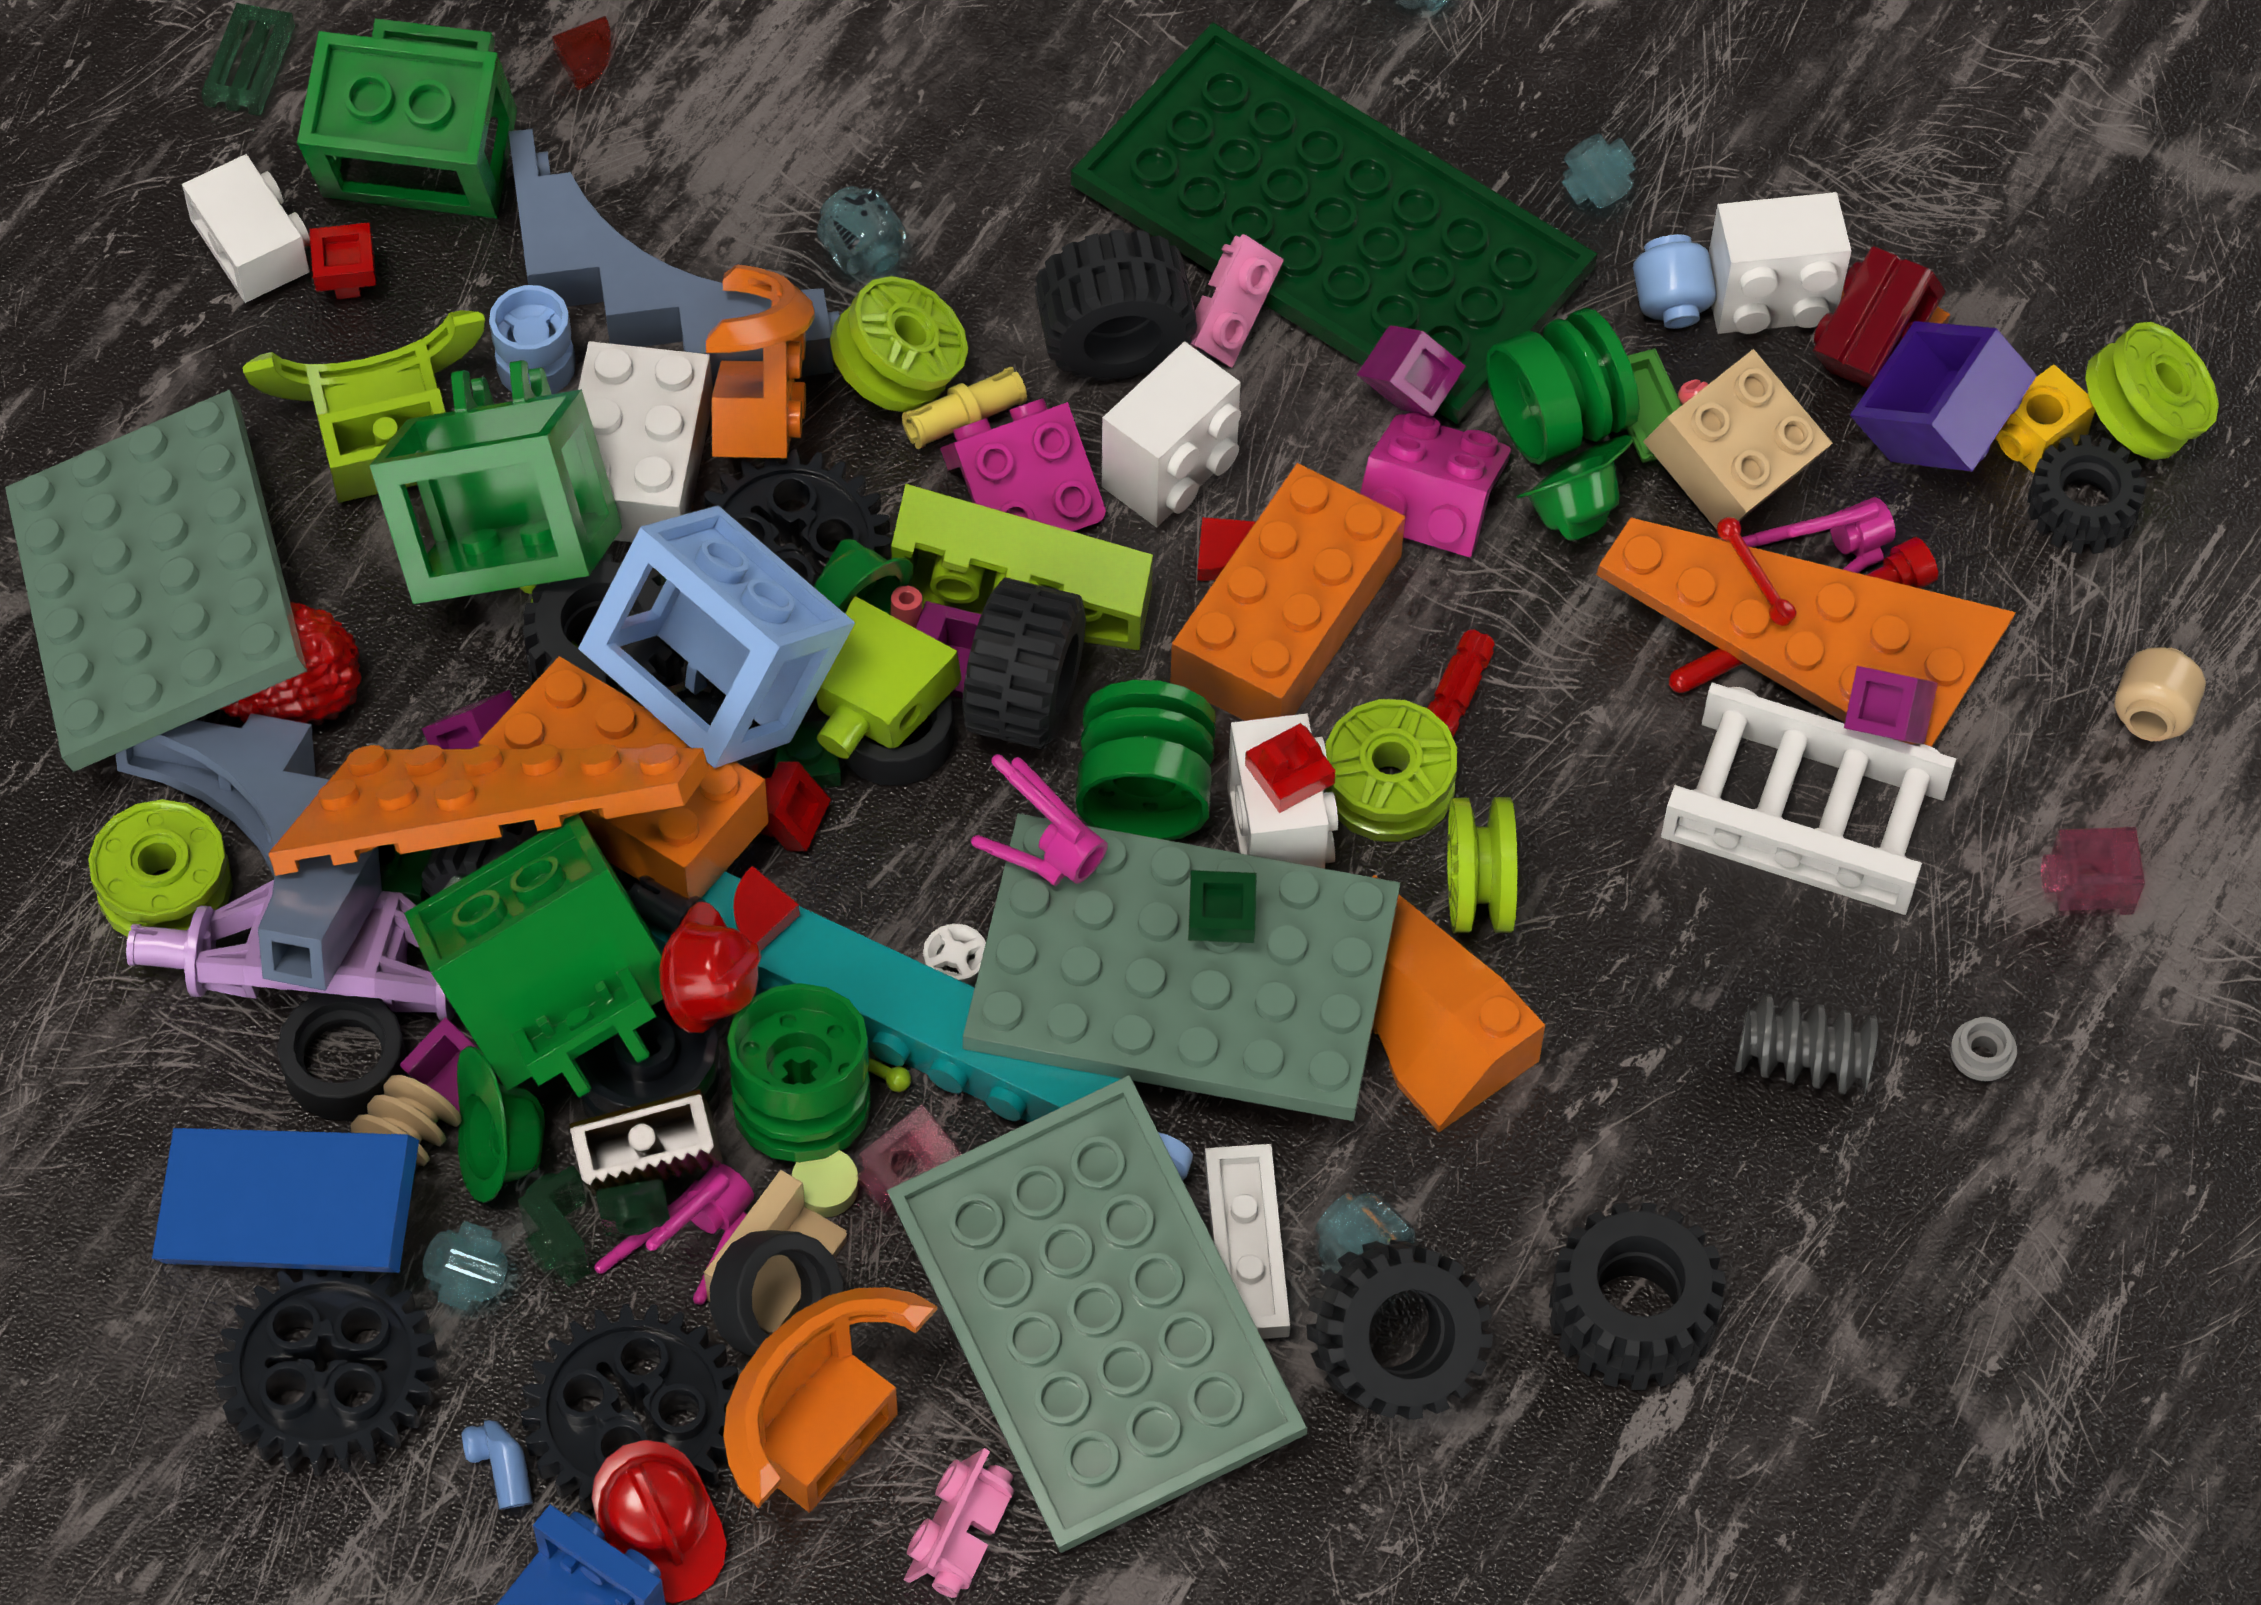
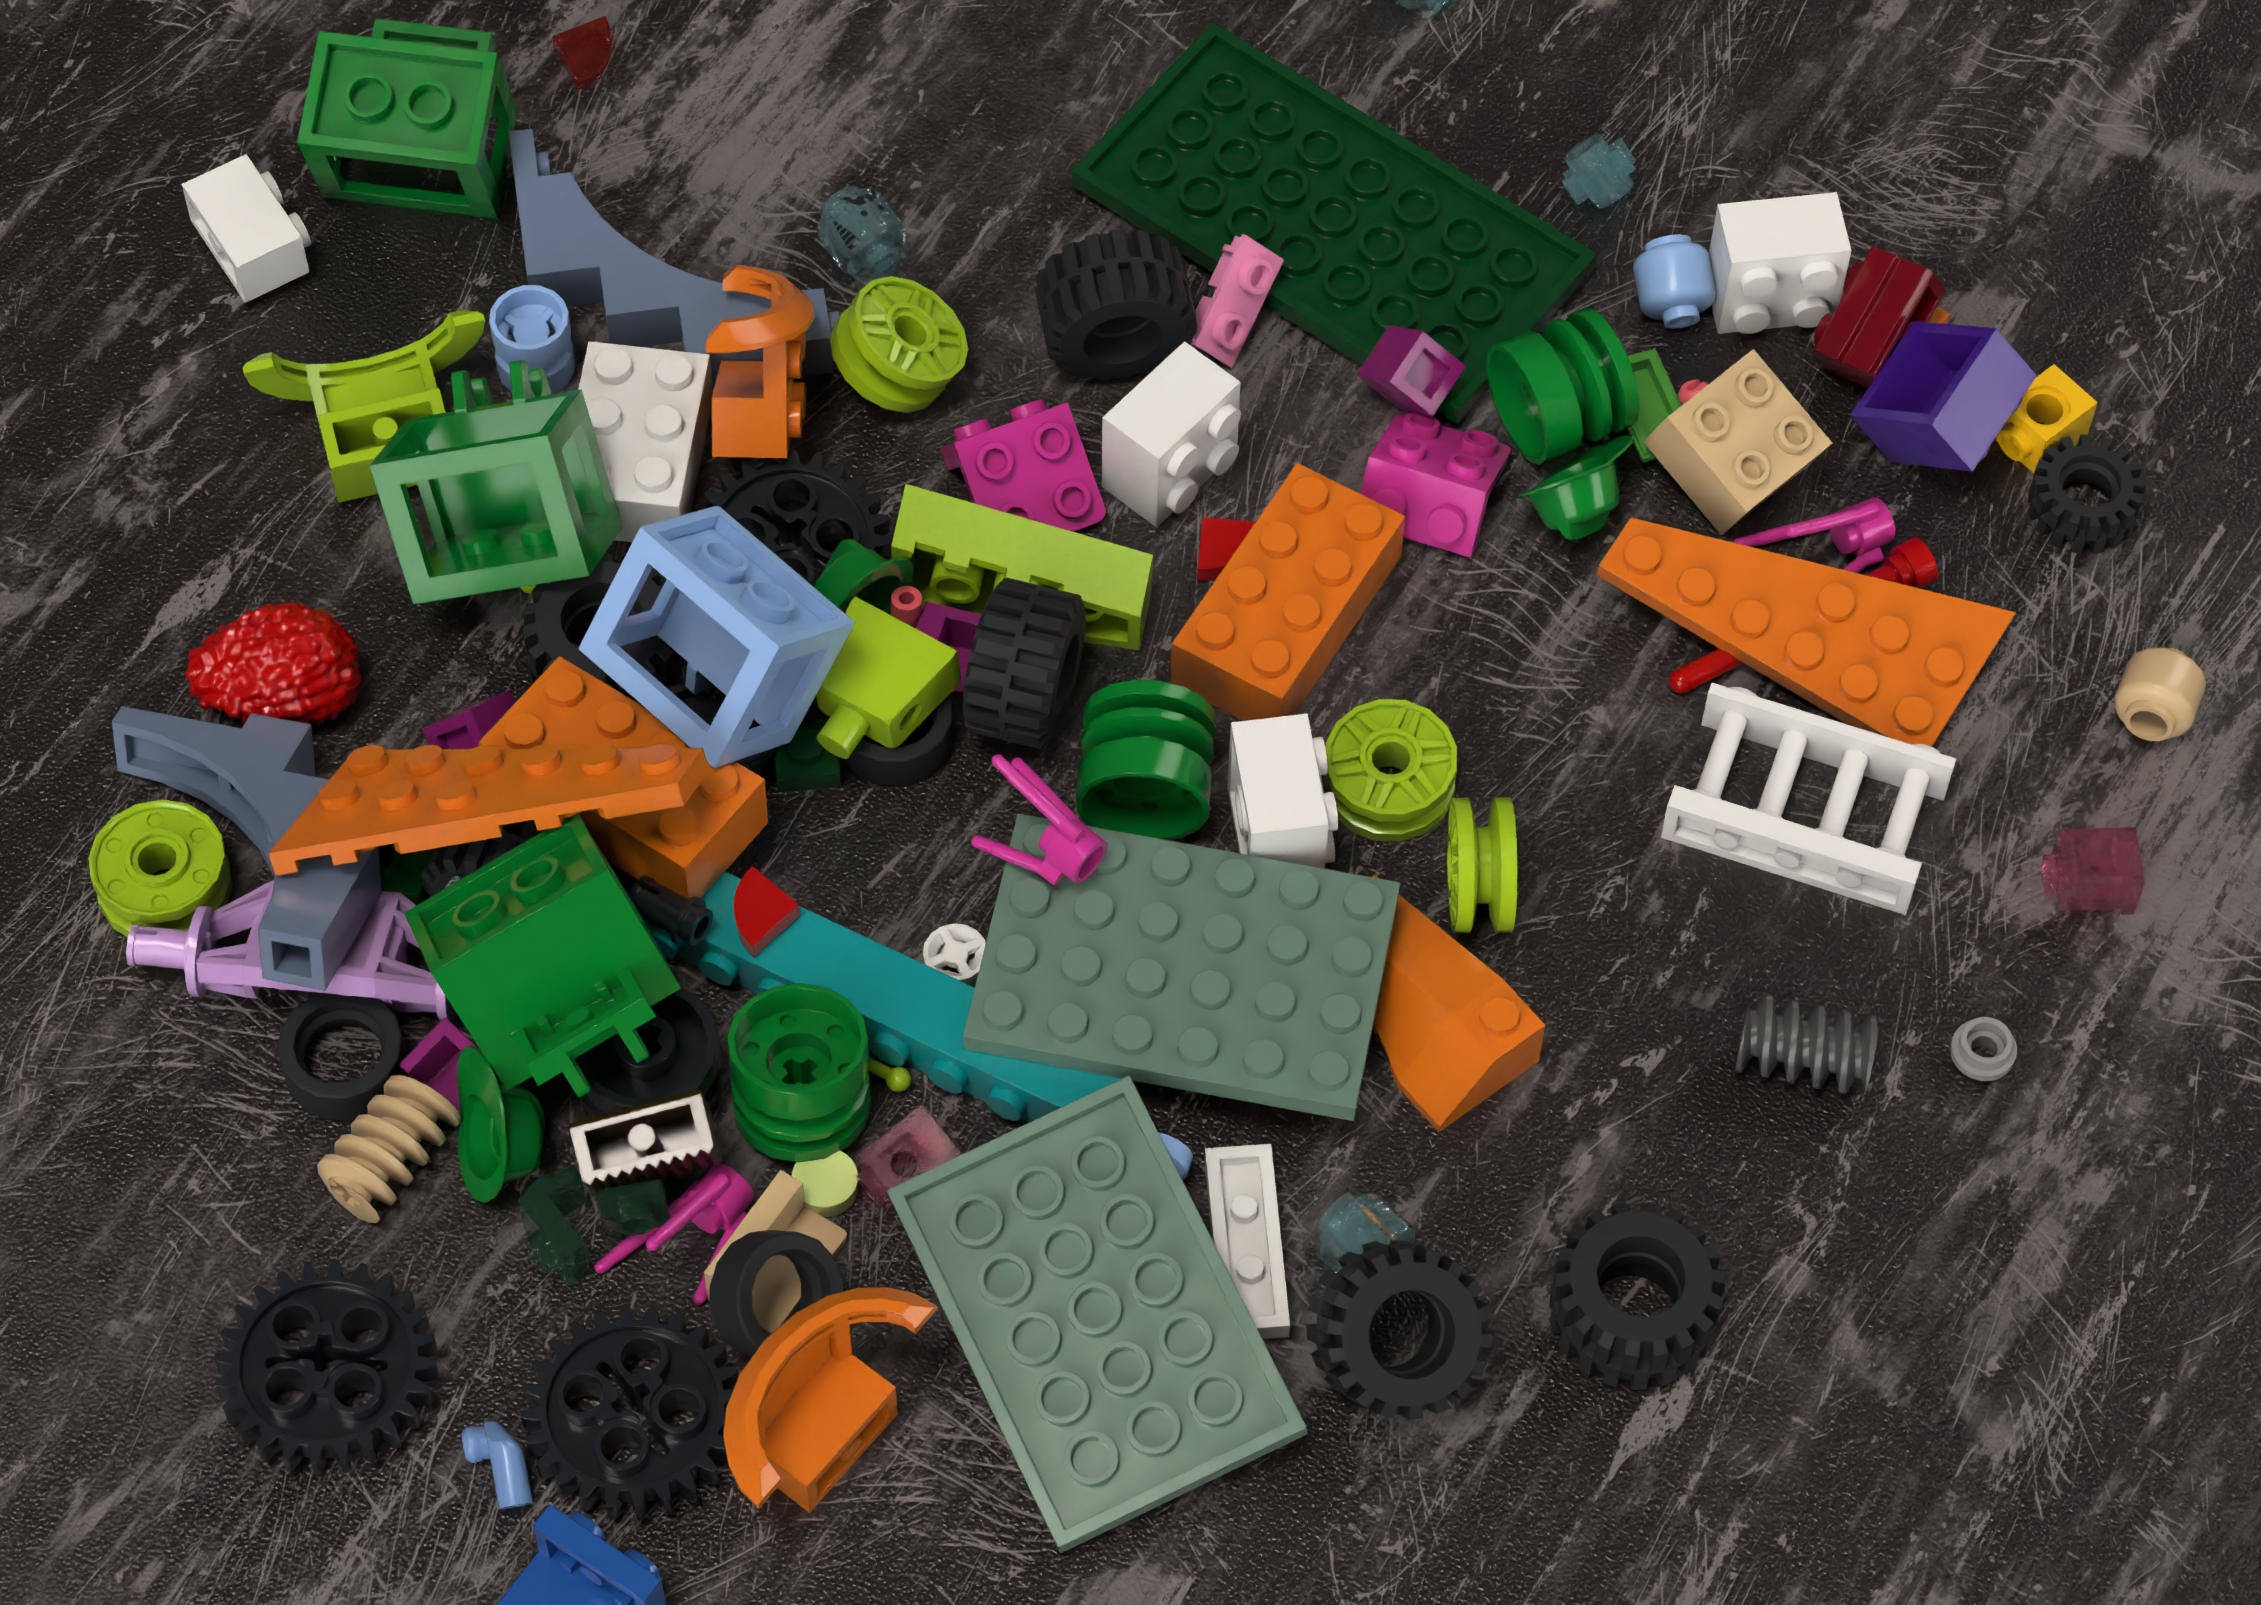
sand green plate [5,389,307,772] -> none
blue tile [152,1128,419,1273] -> none
clear green tile [201,3,295,116] -> none
red tile [309,223,376,299] -> none
clear light blue gear [423,1221,507,1311] -> none
red piece [591,1440,727,1603] -> none
red piece [659,902,762,1033] -> none
red tile [760,762,831,851] -> none
light yellow pin [902,367,1027,449] -> none
bright pink hinge [904,1448,1014,1598] -> none
dark green plate [1188,870,1257,943] -> none
red tile [1245,723,1336,813] -> none
red axle [1427,629,1495,737] -> none
red hinge [1717,517,1797,626] -> none
magenta panel [1844,666,1938,744] -> none
lime wheel [2085,322,2219,460] -> none

